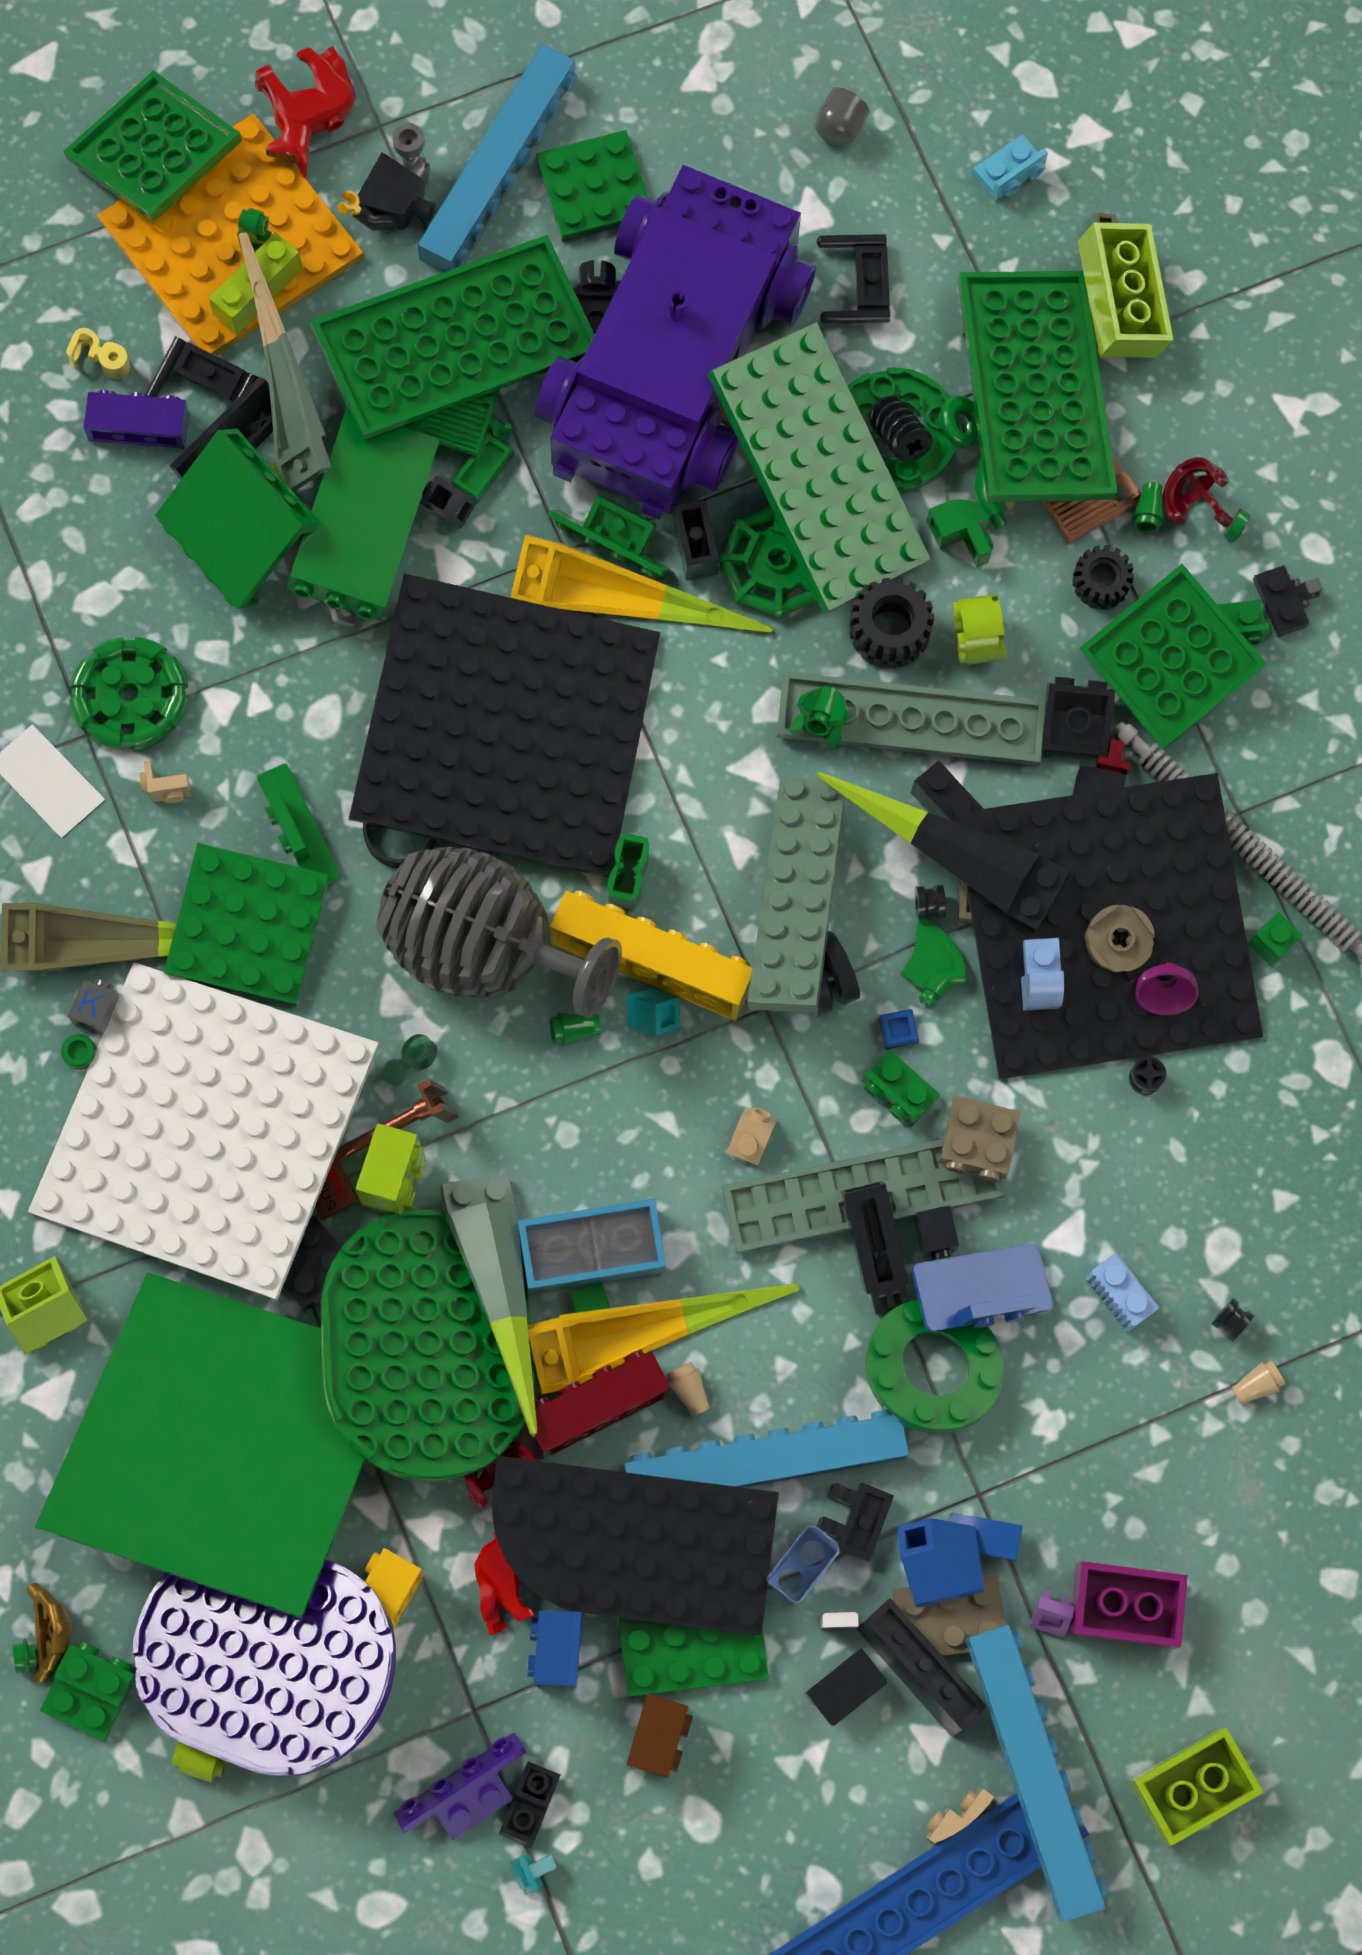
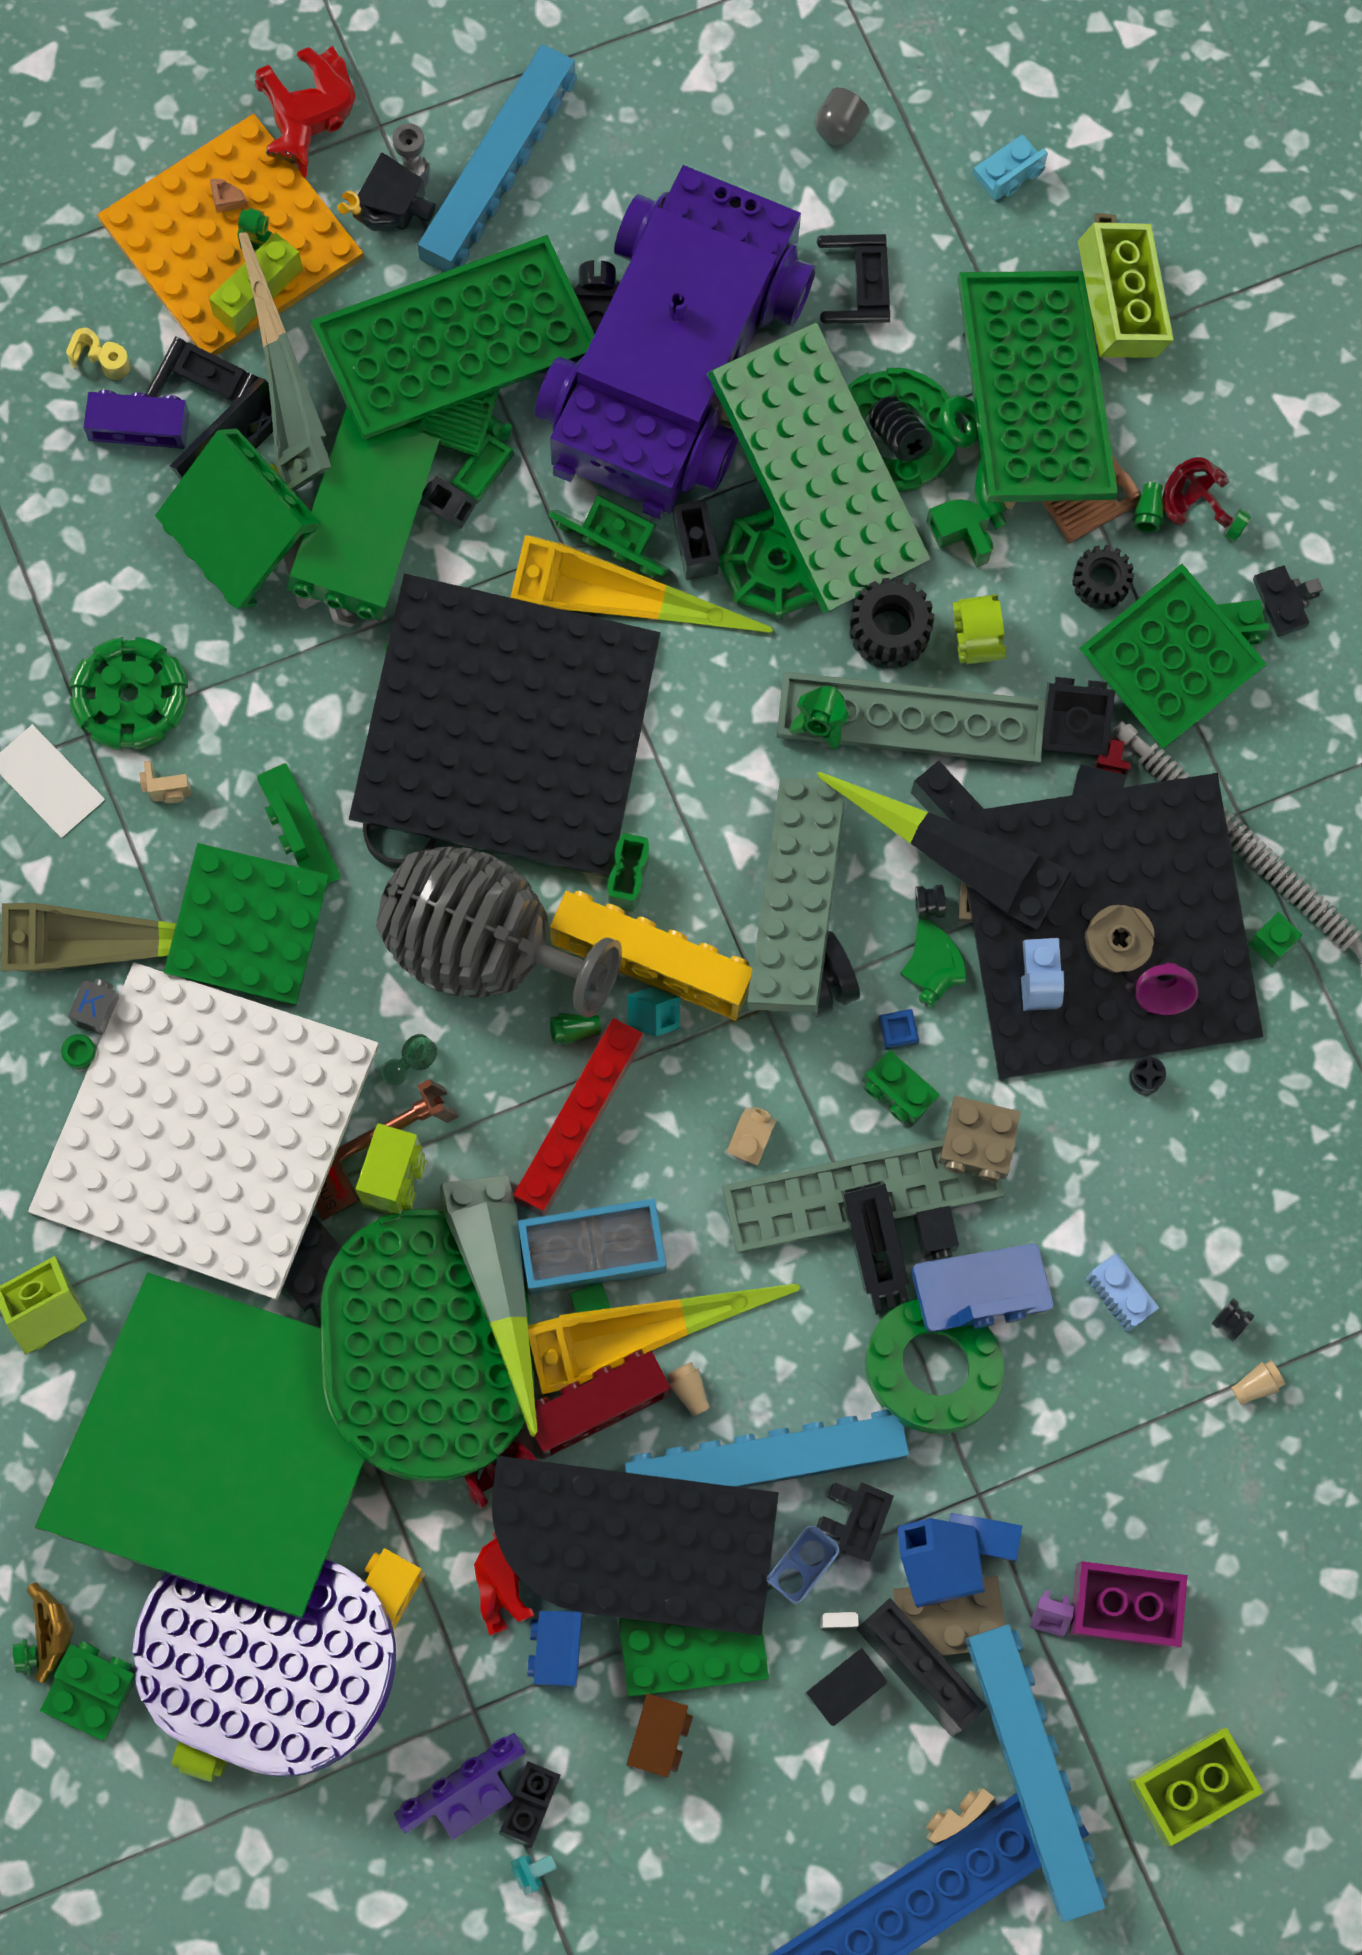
green plate [63,70,243,223] -> none
green plate [536,130,648,242] -> none
none -> nougat tile [210,179,248,213]
none -> red brick [513,1018,643,1217]

